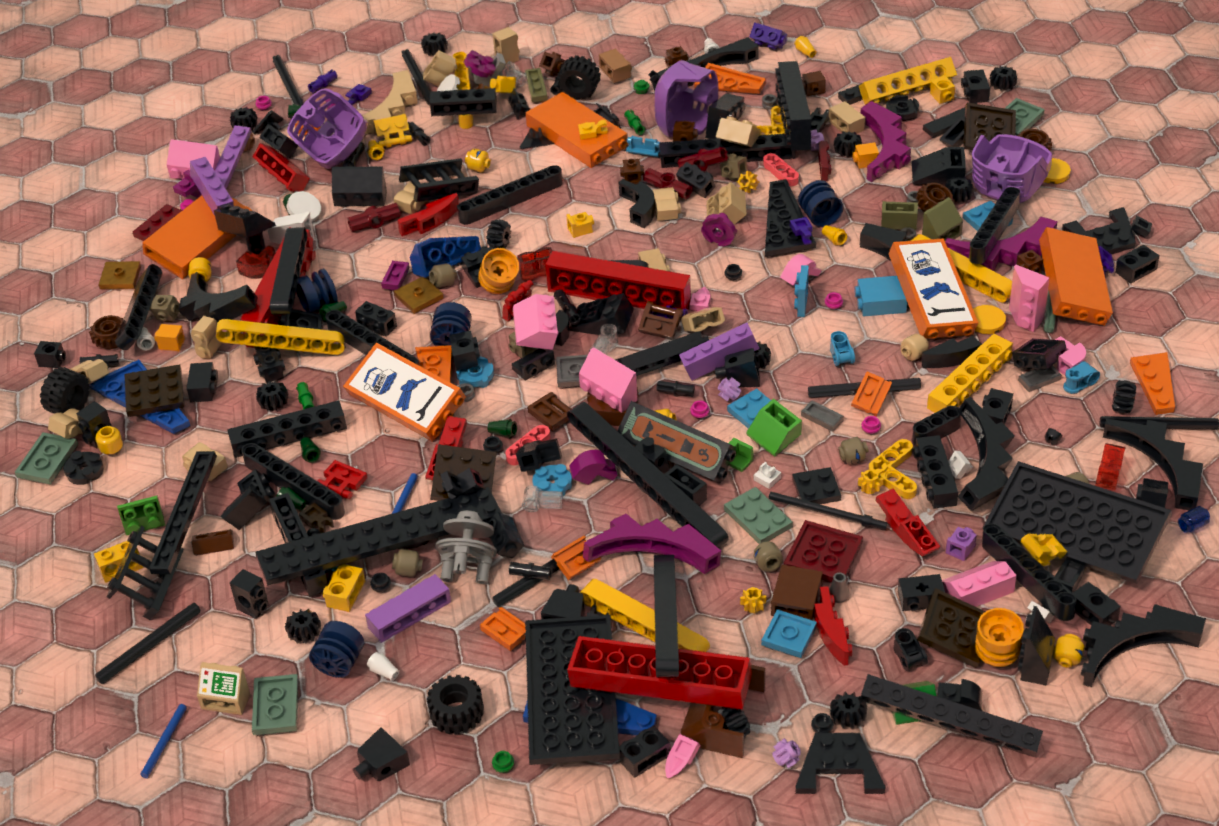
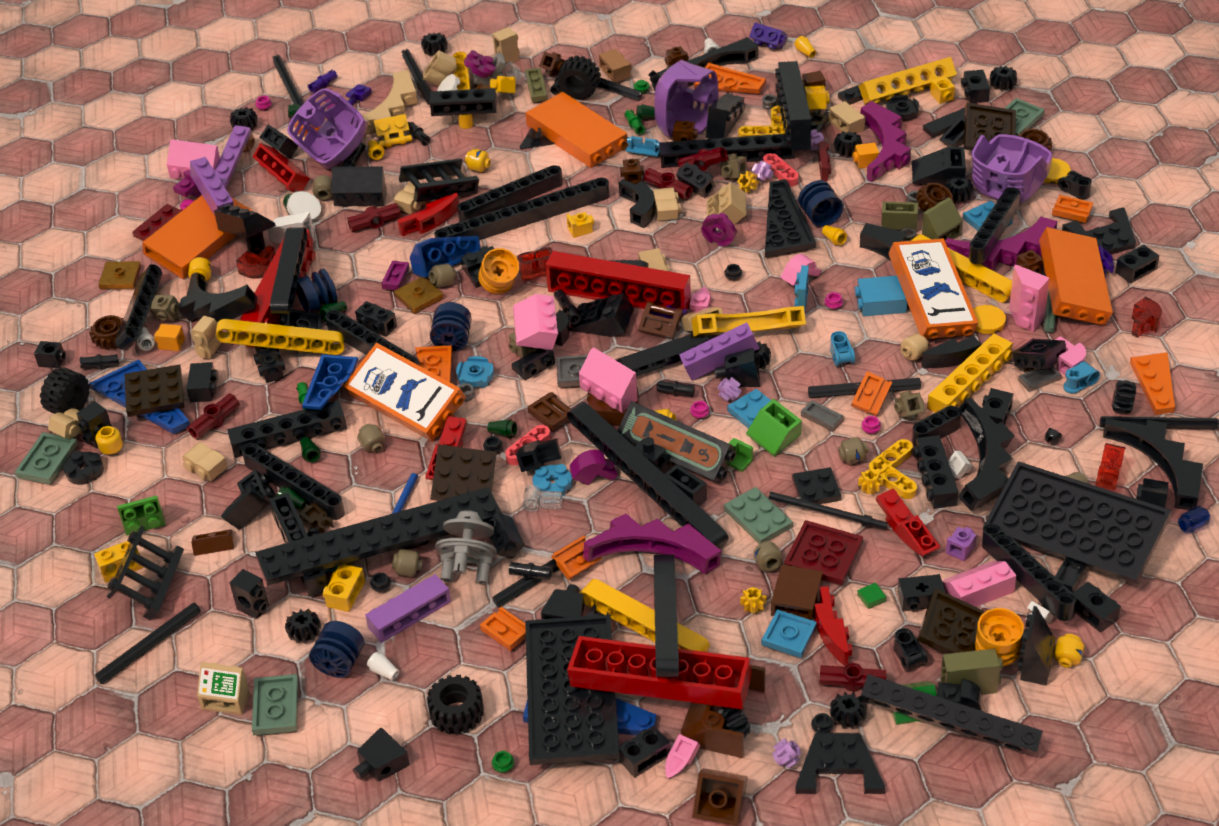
tan brick [70,359,109,384] -> none
blue bar [140,704,187,778] -> none
black plate [149,451,217,574] -> none
black piece [252,110,284,134] -> none
black gear [256,380,289,411] -> none
red plate [318,460,368,499] -> none
black brick [440,468,486,499] -> none
black brick [449,330,481,371] -> none
black gear [486,219,512,248] -> none
red plate [502,280,533,322] -> none
black hinge [508,88,530,120] -> none
yellow plate [578,120,608,140] -> none
clear piece [589,324,618,355] -> none
black hinge [593,103,621,129] -> none
tan slope [716,116,761,147] -> none
white tile [754,462,781,489] -> none
dark purple plate [790,217,812,245] -> none
flat silver cone [829,572,849,603] -> none
yellow cylinder [1021,534,1067,567] -> none
black arch [1081,604,1206,687] -> none
black plate [1131,215,1152,237] -> none
none -> dark red piece [187,393,240,440]
none -> blue wedge [302,354,358,410]
none -> dark tan head [312,175,332,200]
none -> dark tan head [357,424,386,453]
none -> black beam [434,177,610,240]
none -> black axle [576,76,642,101]
none -> dark green cone [636,104,655,120]
none -> yellow arch [691,306,806,337]
none -> reddish brown slope [692,768,748,826]
none -> lavender gear [751,161,774,182]
none -> yellow brick [805,86,830,110]
none -> dark red piece [819,663,886,692]
none -> green tile [857,582,886,609]
none -> dark tan brick [894,390,925,420]
none -> olive brick [940,649,1003,695]
none -> orange plate [1052,194,1094,223]
none -> black piece [1058,170,1092,200]
none -> clear red brick [1132,296,1162,338]

